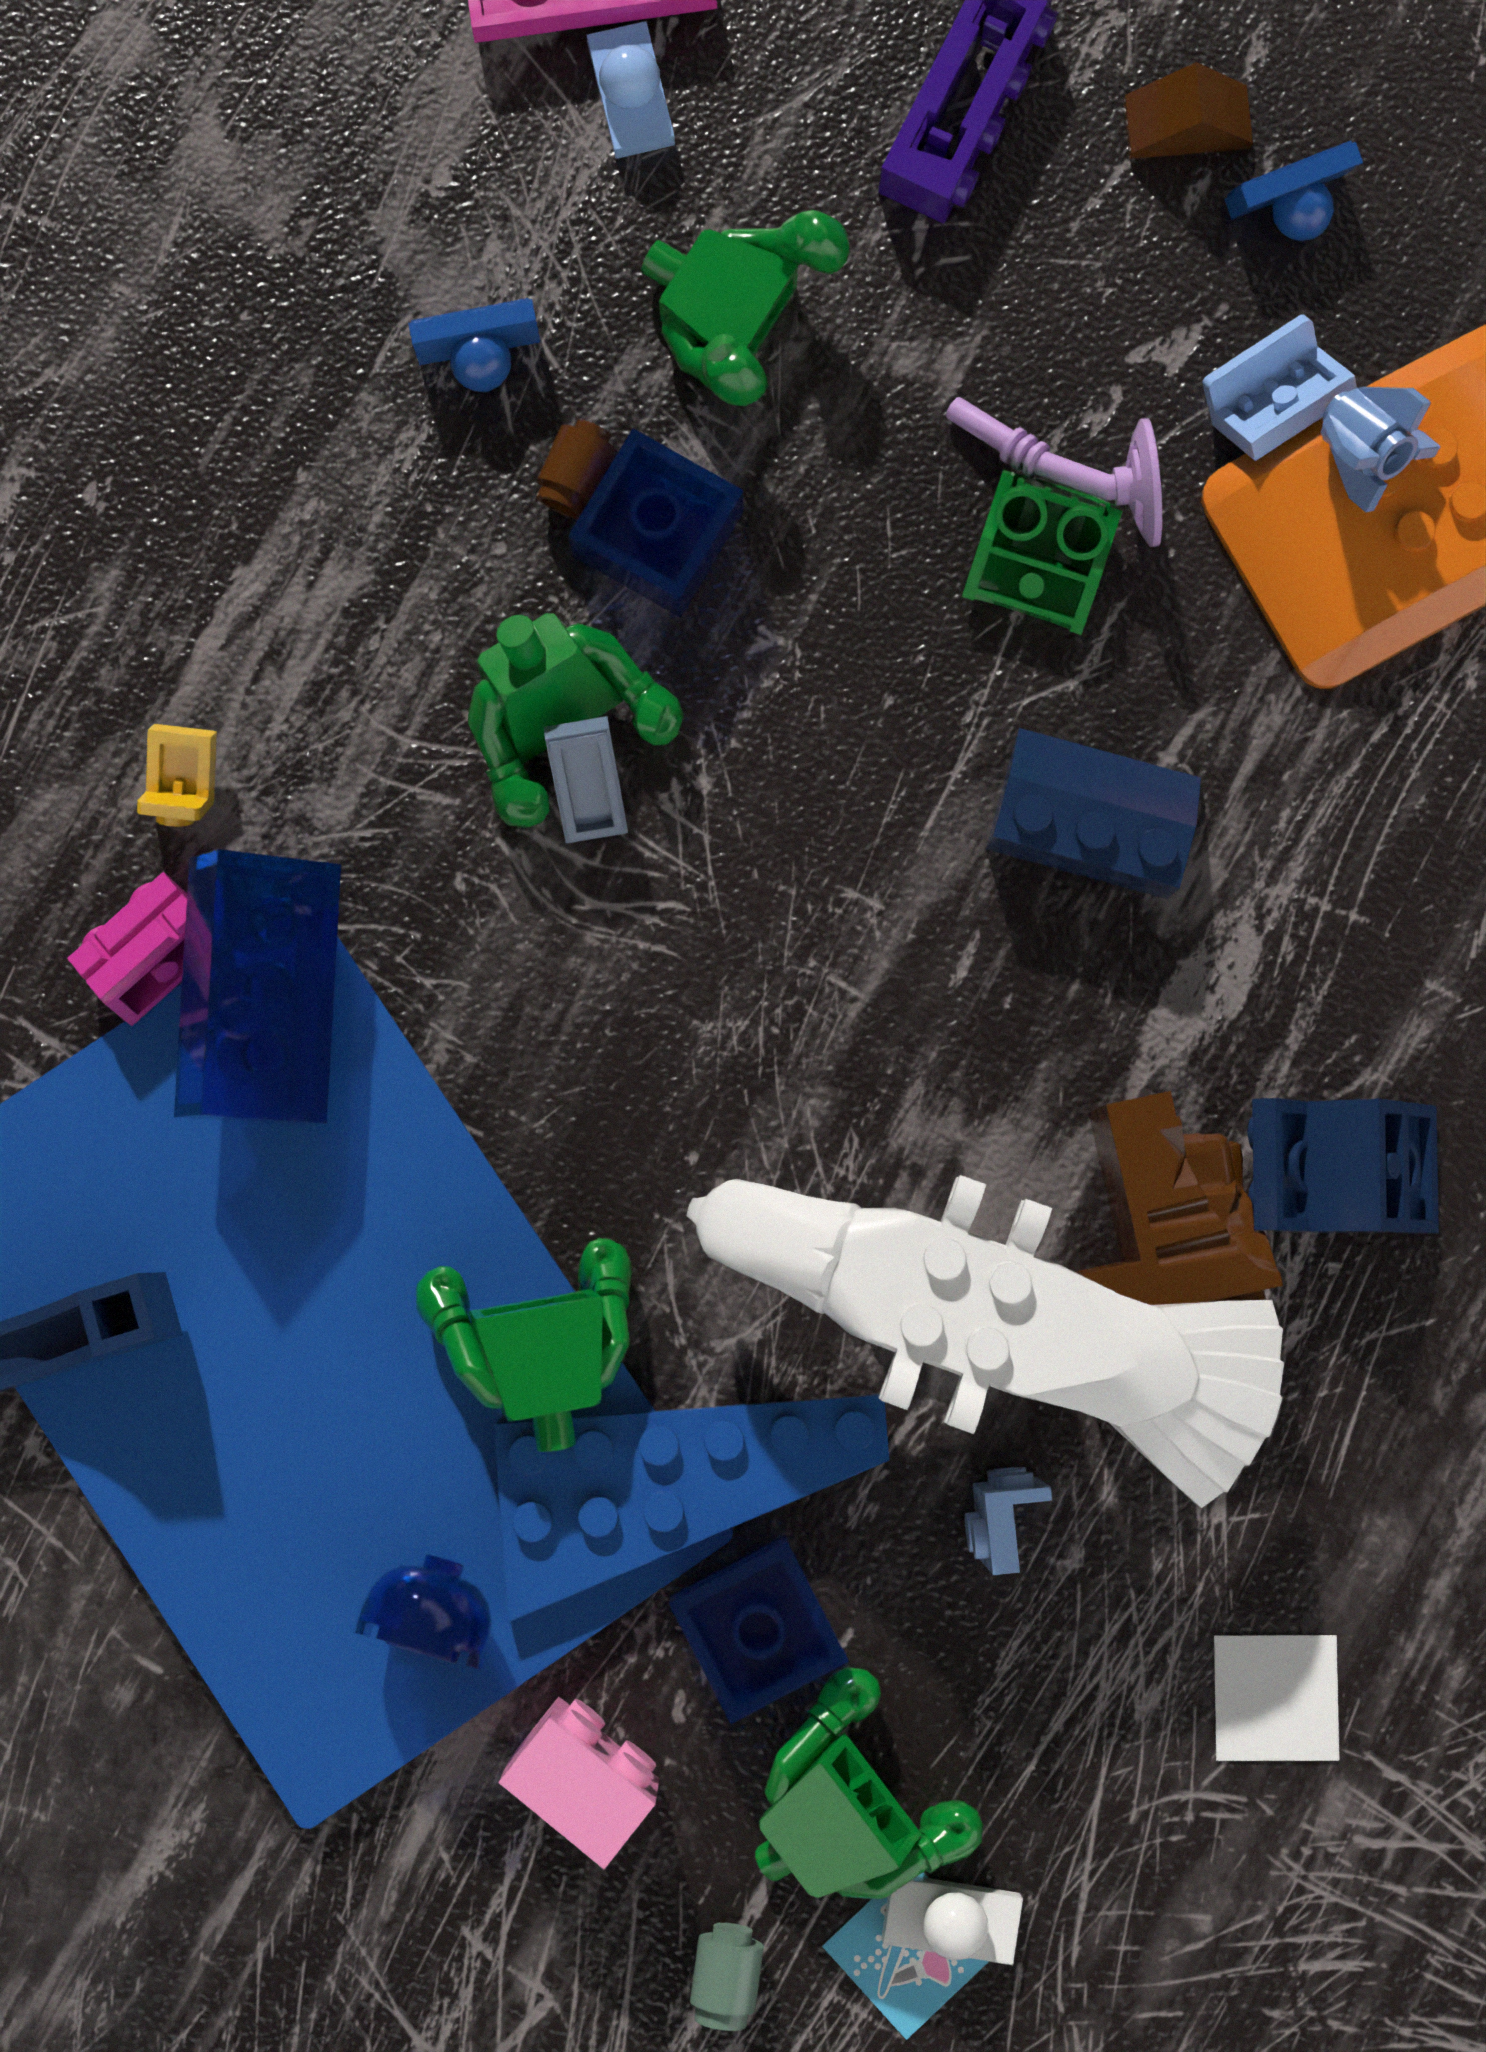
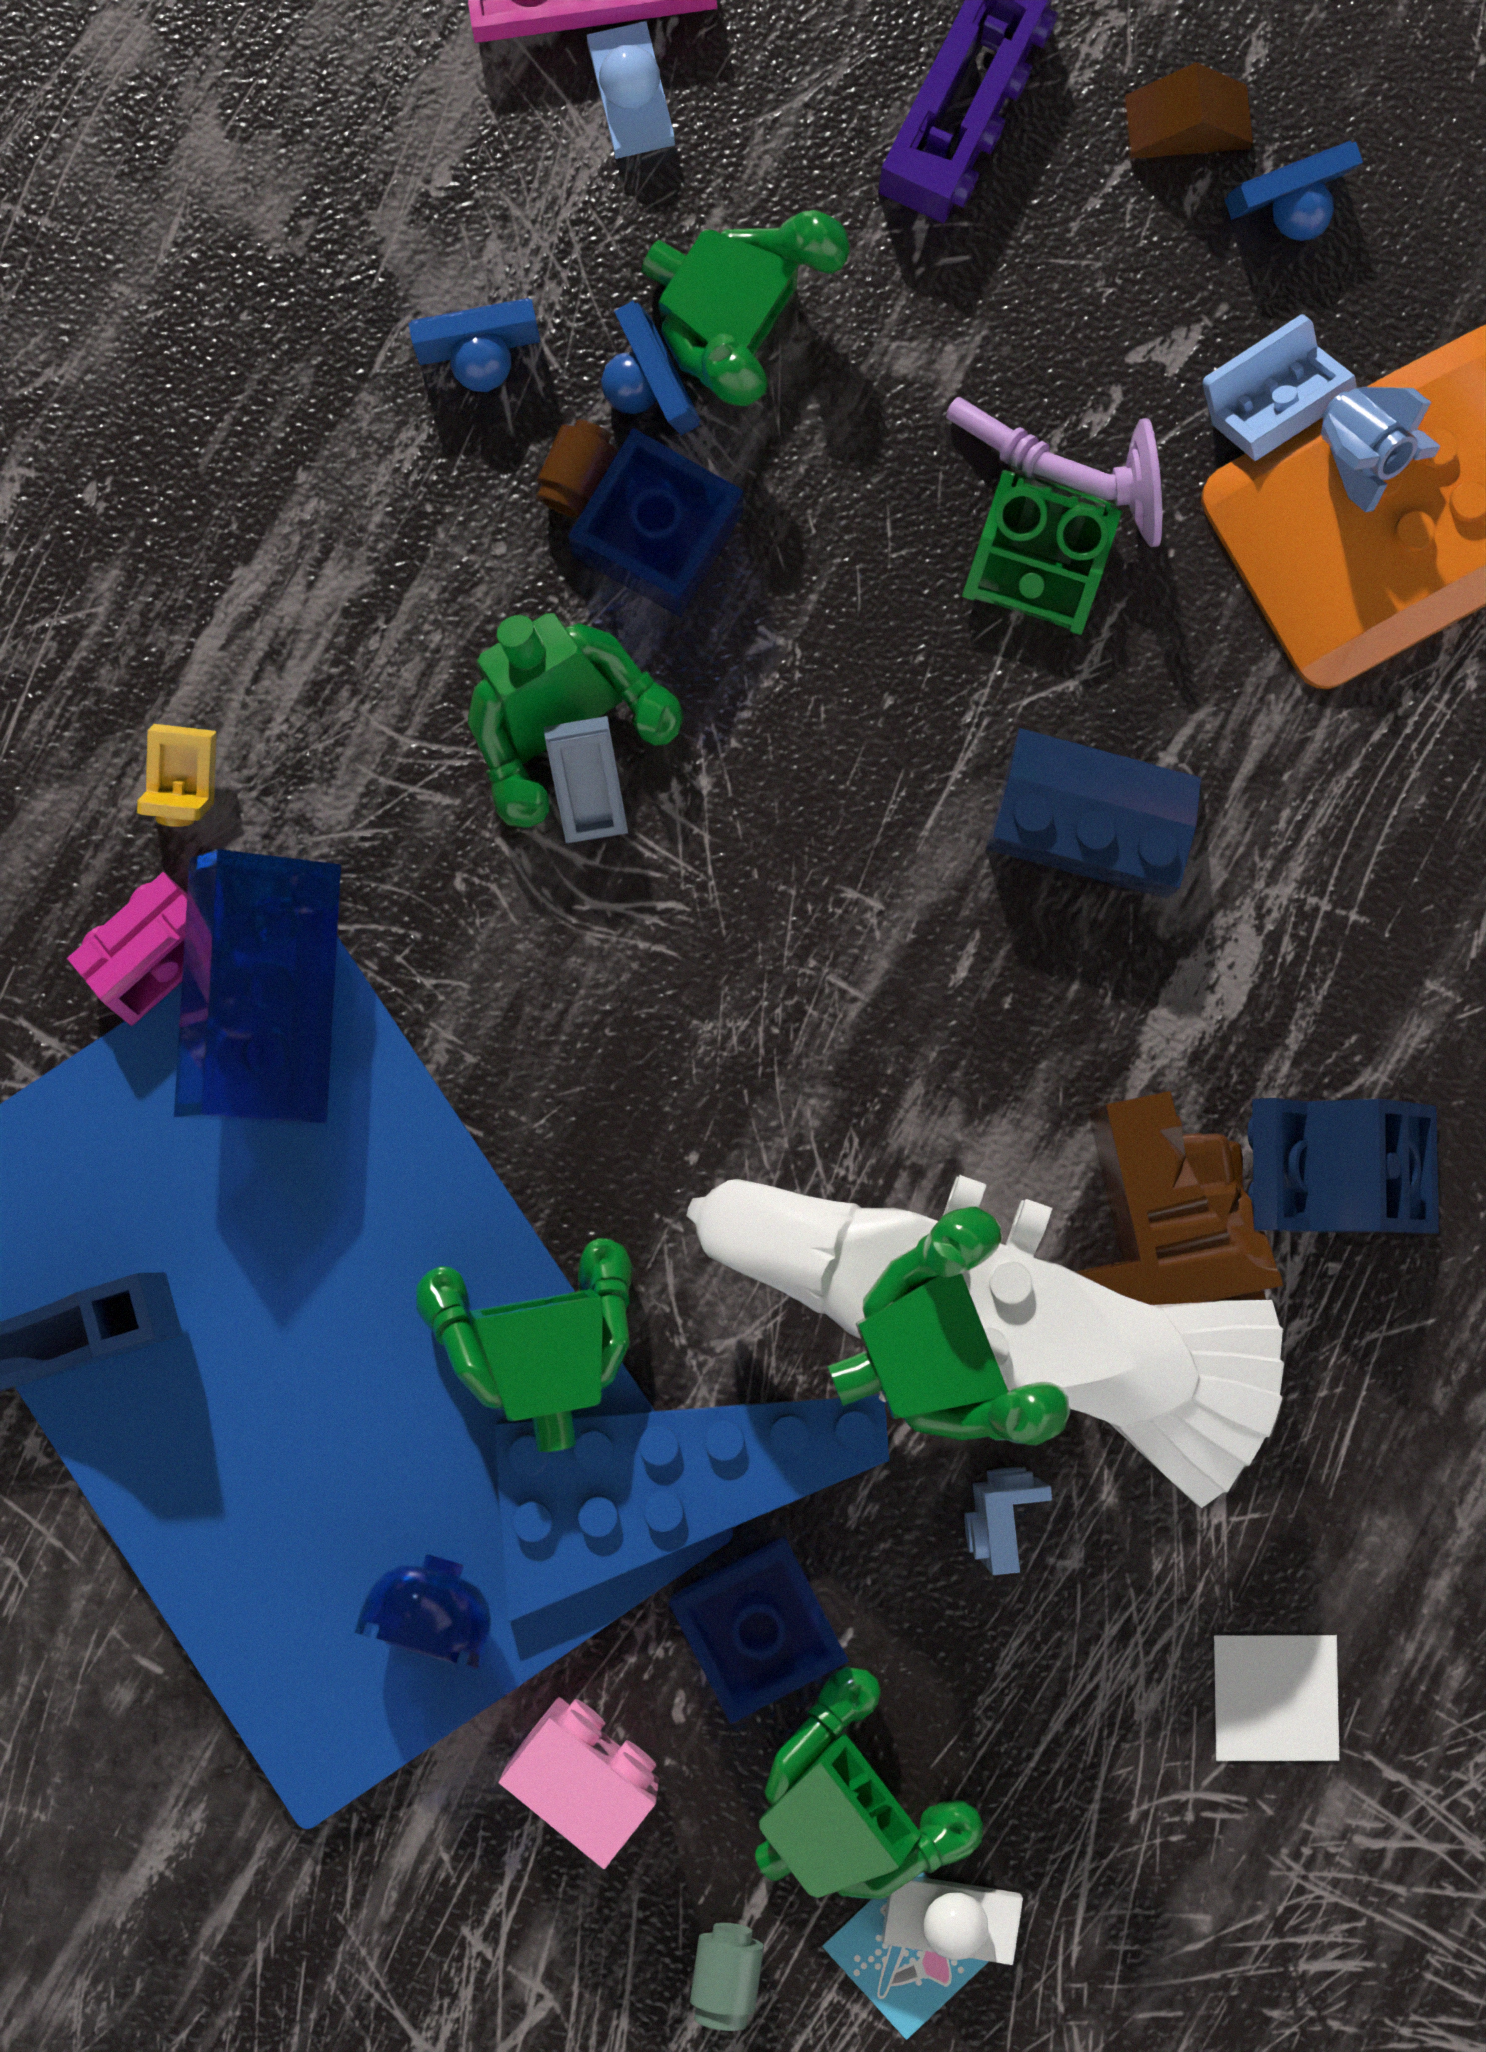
none -> blue tile [601,301,701,435]
none -> green torso [827,1207,1070,1445]

